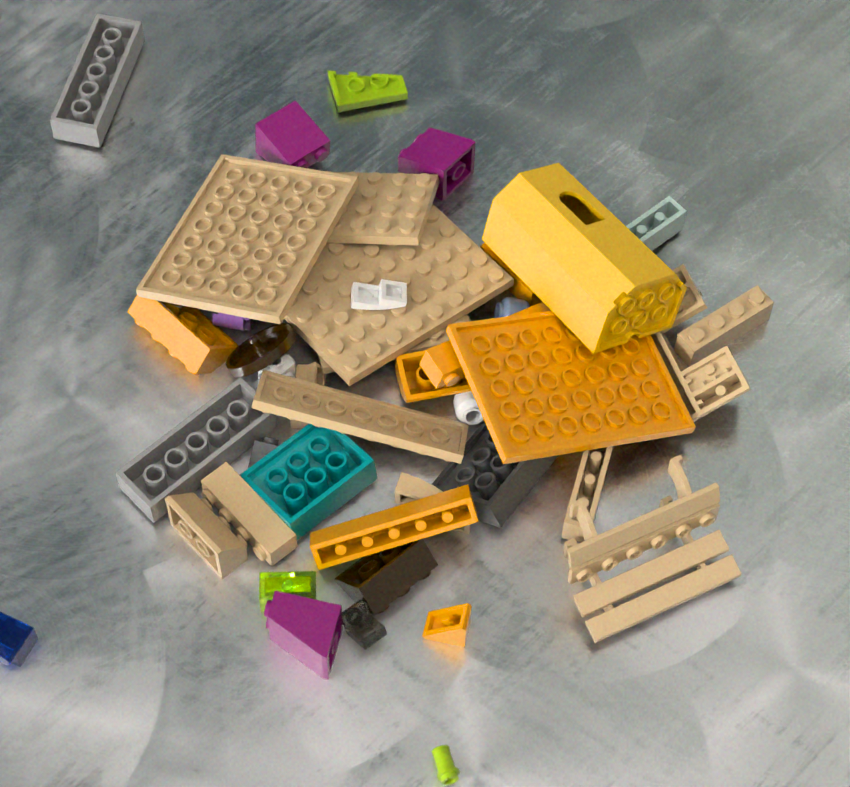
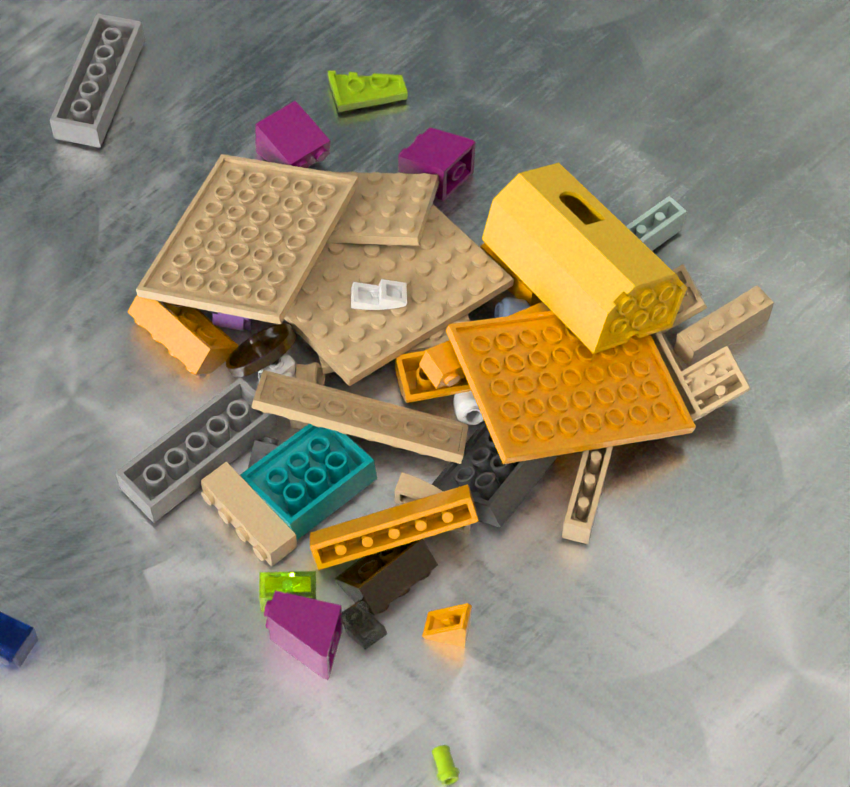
tan slope [165,492,248,579] -> none
tan piece [563,455,742,643] -> none

